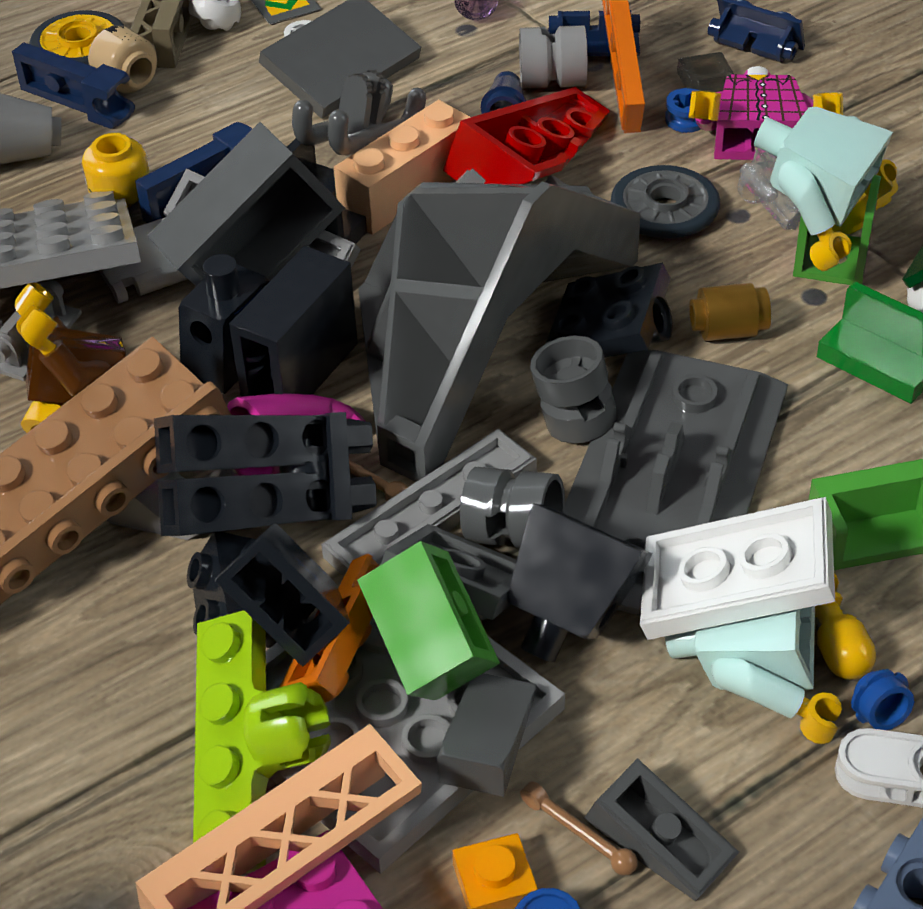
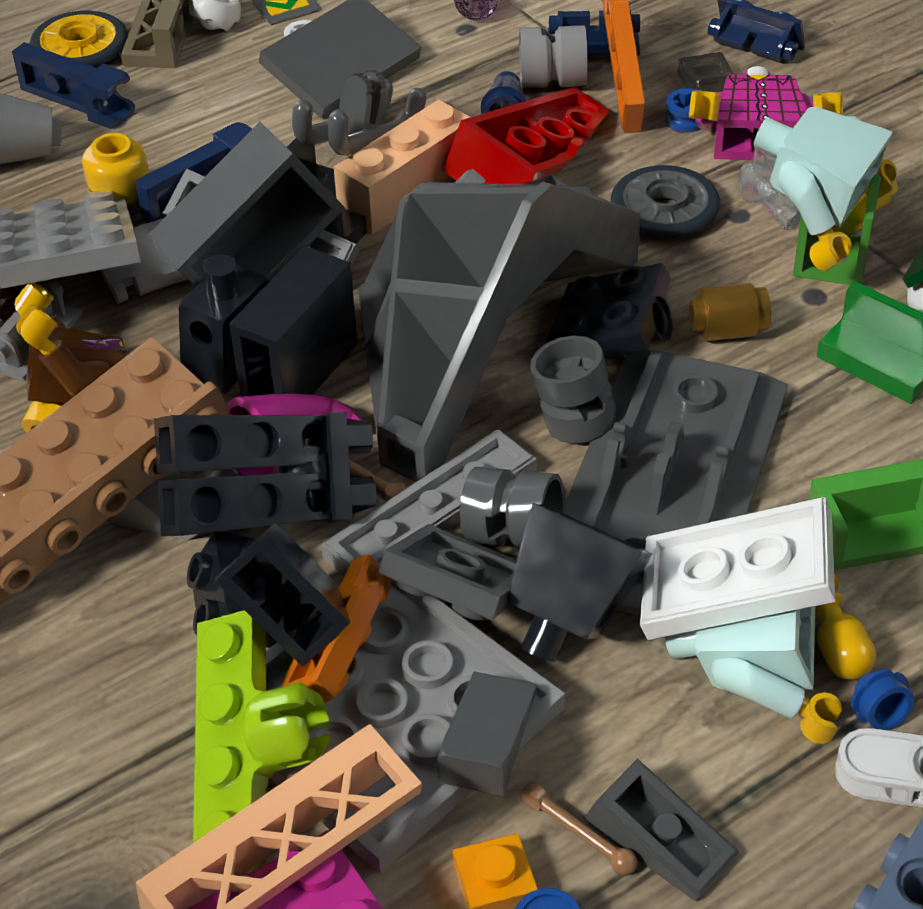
tan head [88,26,157,93] -> none
bright green panel [357,541,500,700] -> none

